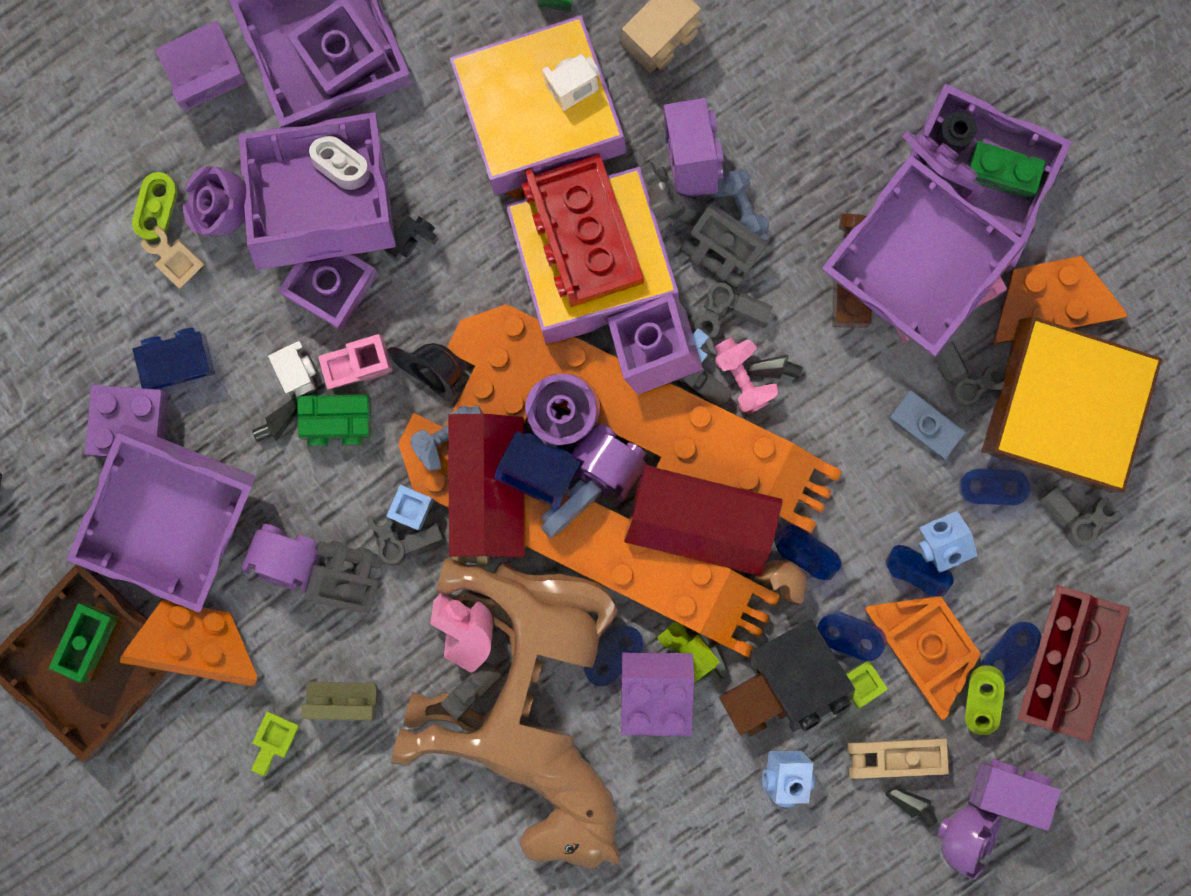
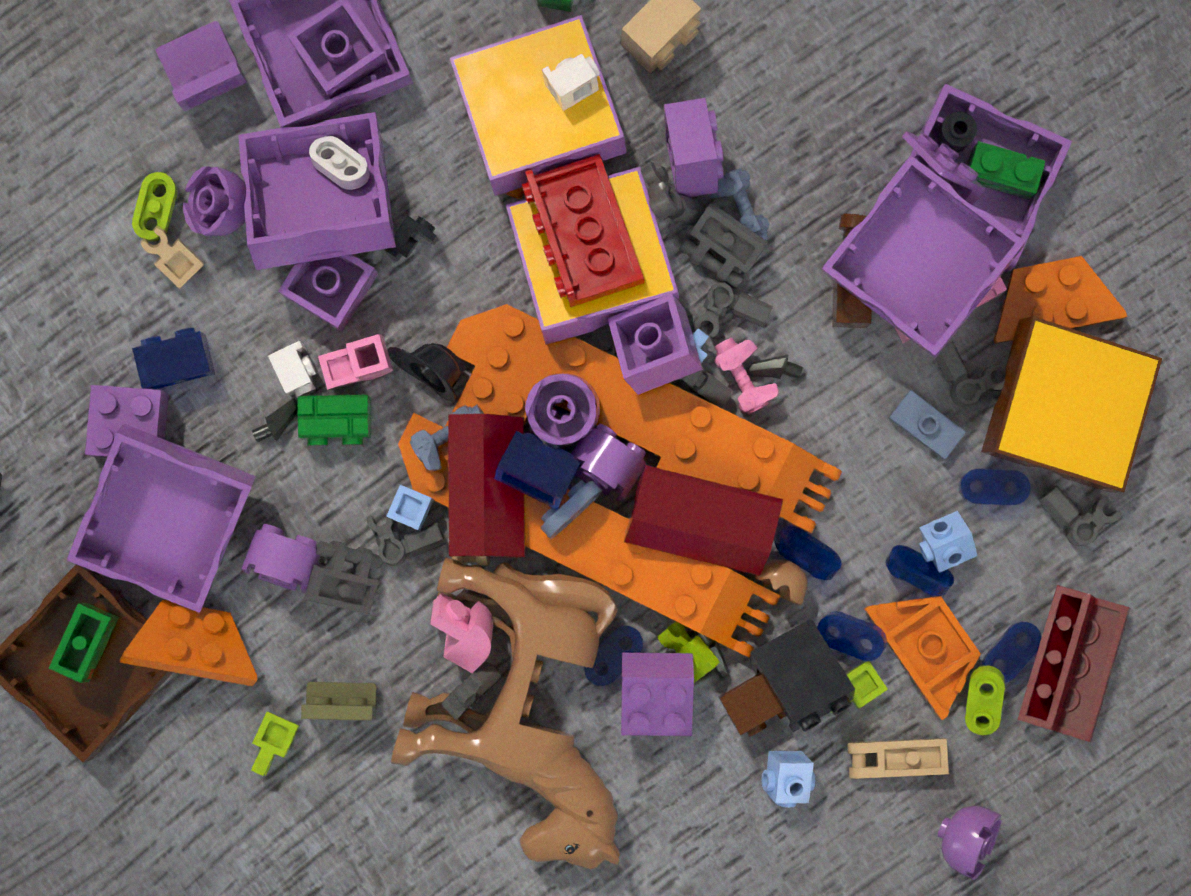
pearl dark grey bar [885,787,938,829] -> none
medium lavender brick [968,758,1061,831] -> none

